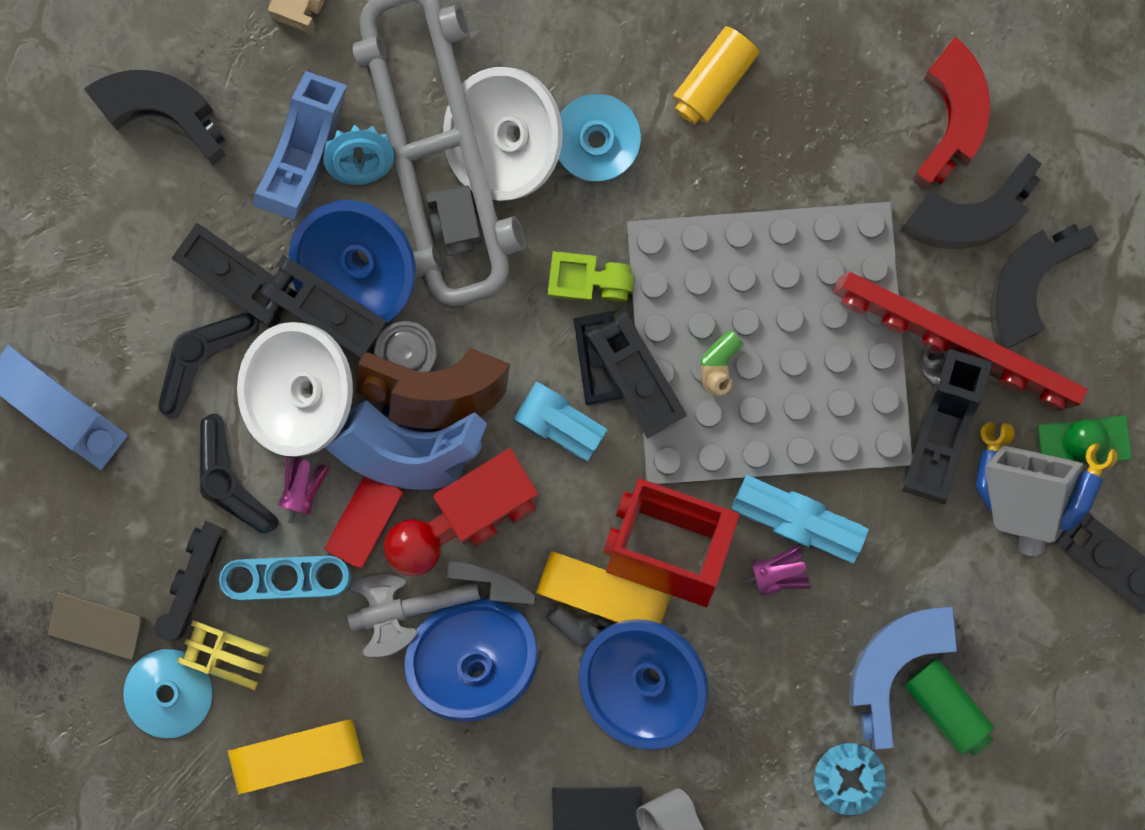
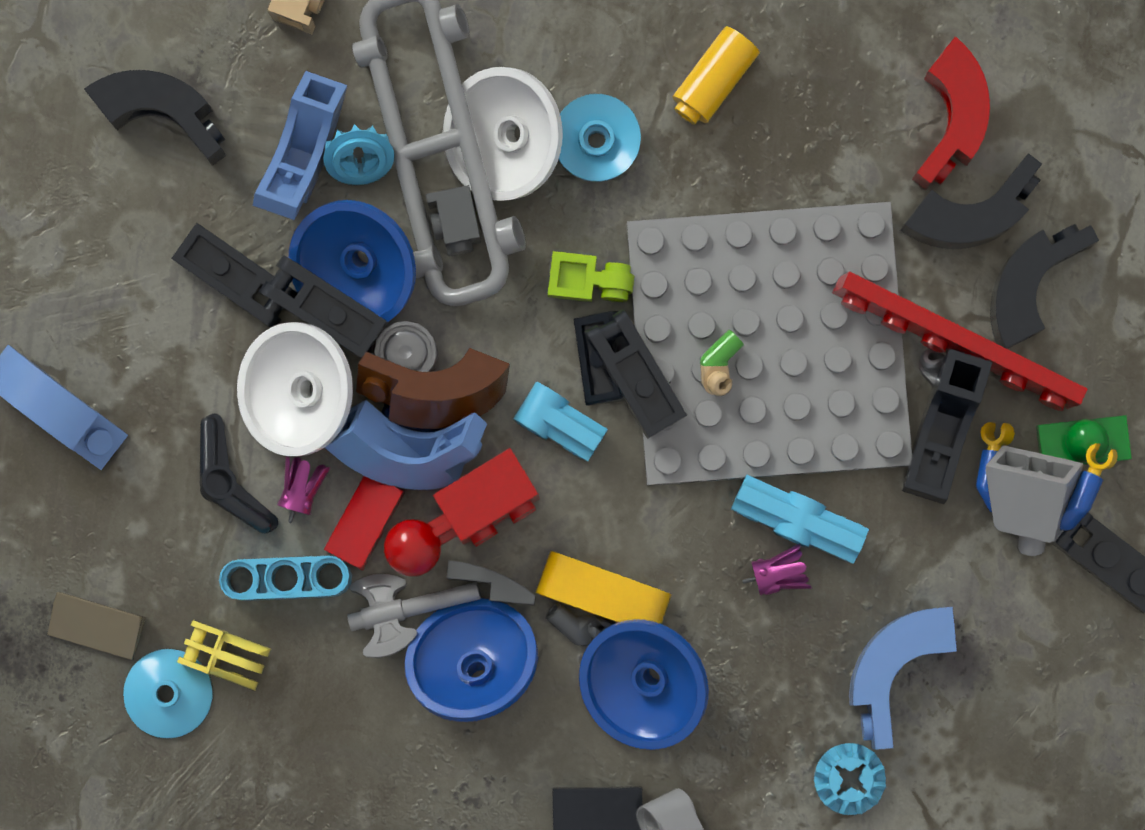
black plate [154,521,227,641] -> none
black piece [158,313,259,419] -> none
yellow beam [227,719,364,795] -> none
red window [603,478,740,608] -> none
green brick [903,657,995,756] -> none

